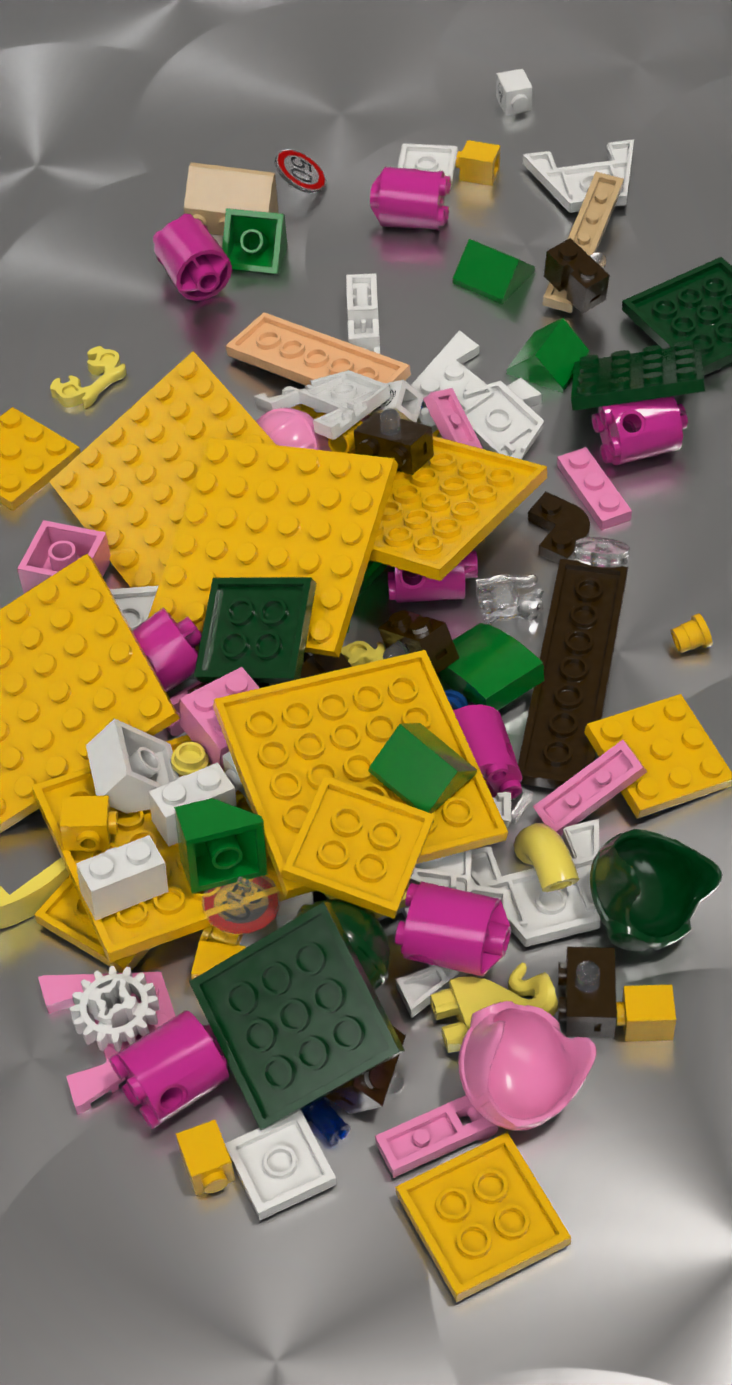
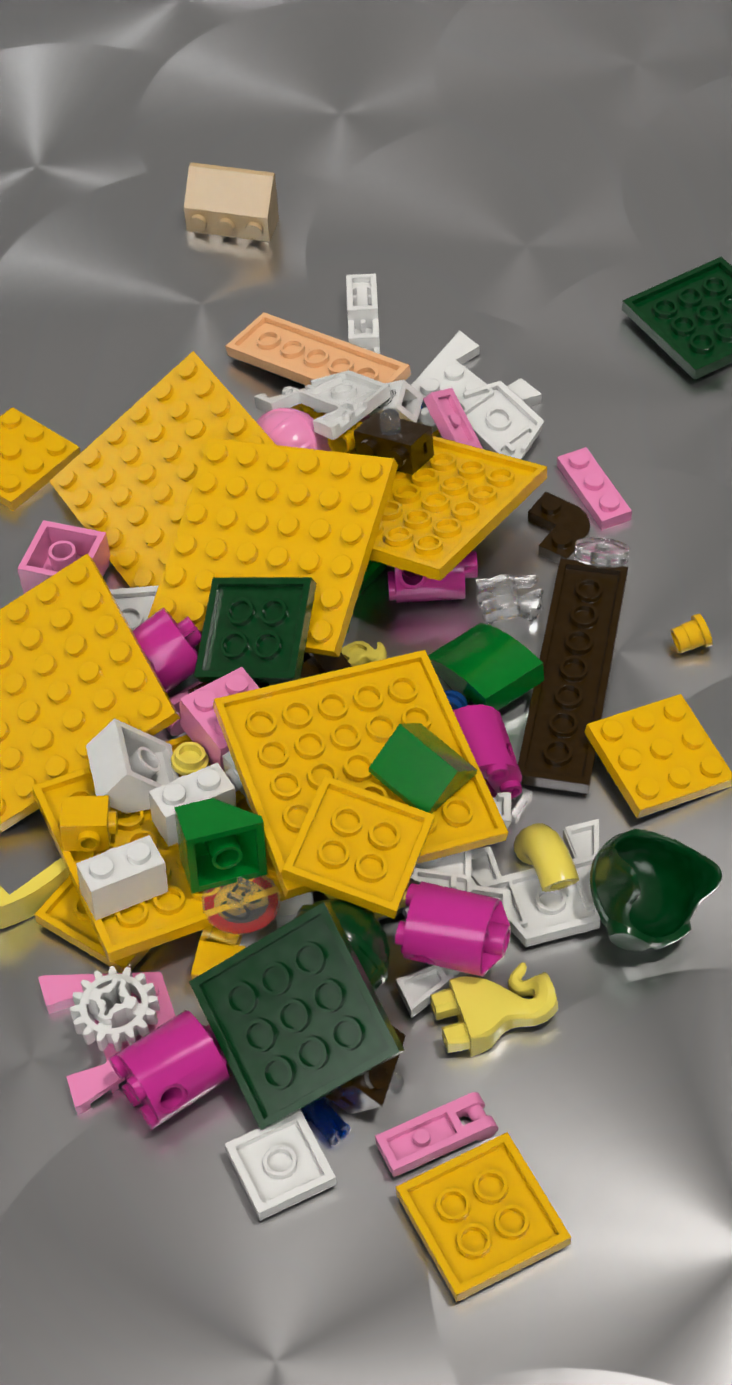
light yellow helmet [50,346,127,409] -> none
dark pink cylinder [153,214,232,301] -> none
yellow brick [176,1119,235,1195] -> none
green slope [222,208,288,274] -> none
piece [274,149,326,194] -> none
dark pink cylinder [370,167,451,231] -> none
dark brown piece [378,610,459,674] -> none
white tile [397,144,458,190] -> none
green slope [452,239,535,304] -> none
yellow brick [456,140,500,186] -> none
bright pink piece [459,1001,597,1131] -> none
white brick [496,68,533,116] -> none
green slope [506,318,590,393] -> none
white wing [523,139,634,213] -> none
bright pink plate [533,740,647,836] -> none
tan plate [542,172,624,313] -> none
dark brown piece [544,238,610,314] -> none
dark brown piece [558,947,616,1038] -> none
dark green plate [571,341,705,411] -> none
dark pink cylinder [592,396,688,465] -> none
yellow brick [616,984,676,1042] -> none

